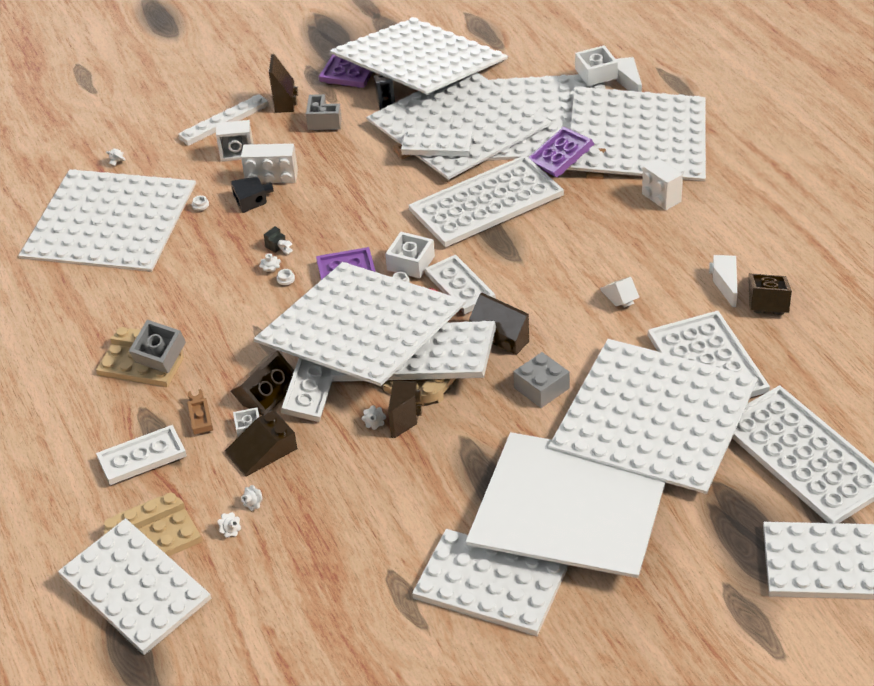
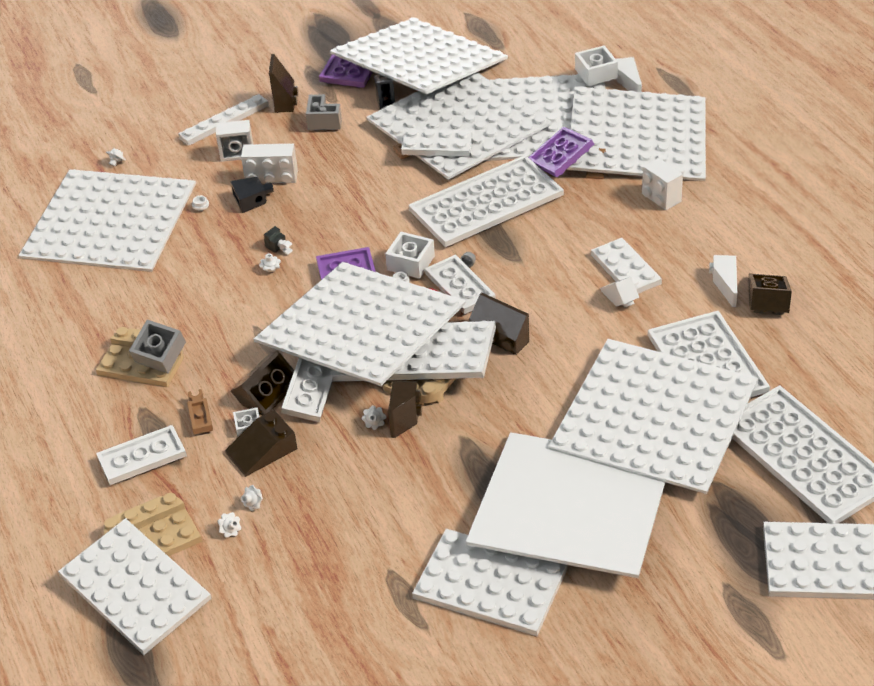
white plate [277,269,295,285] -> none
light grey brick [513,352,570,408] -> none
none -> light grey hinge [460,252,476,268]
none -> white plate [591,238,662,294]

